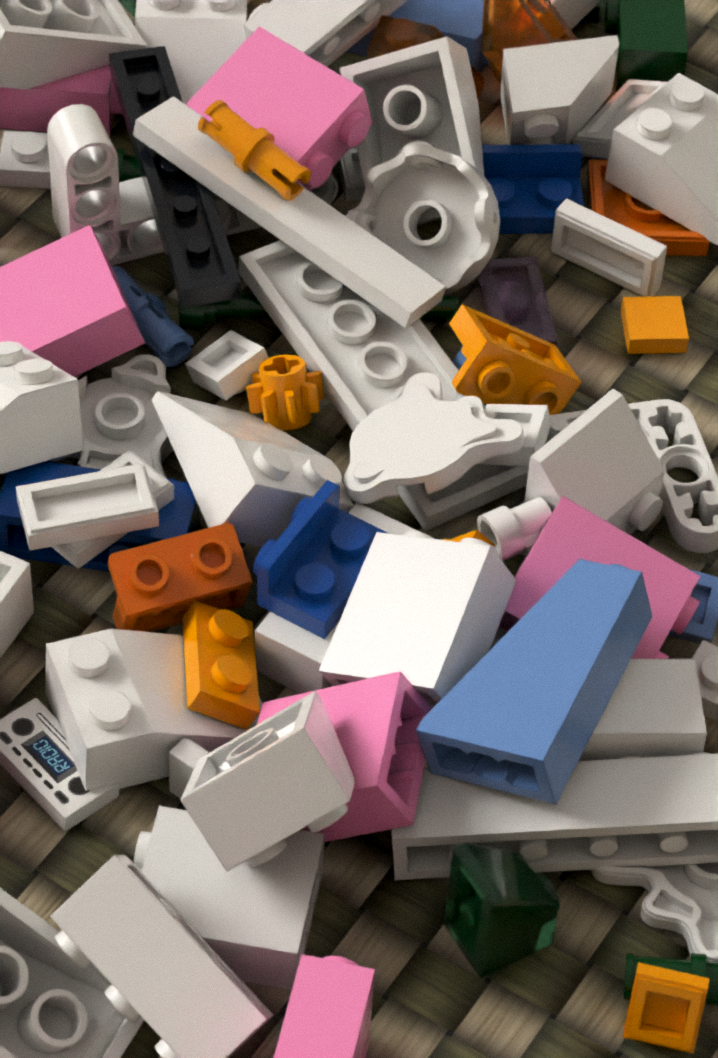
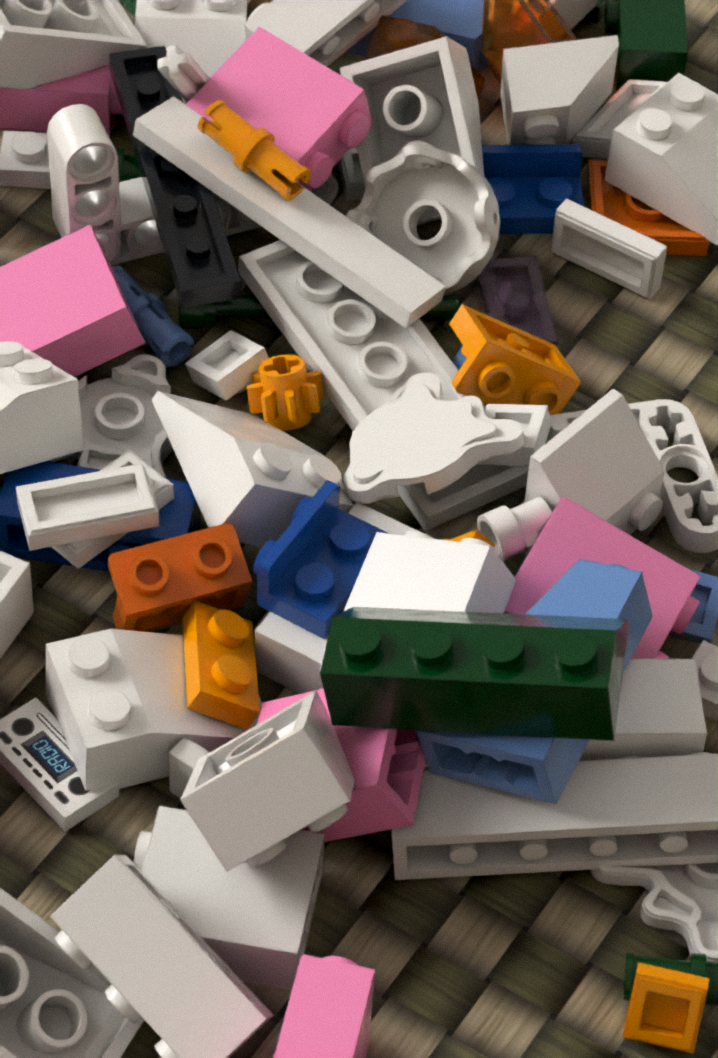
clear green slope [444,843,560,979] -> none
light orange tile [620,296,689,354] -> none
none -> white axle [157,45,210,102]
none -> dark green slope [320,606,629,741]

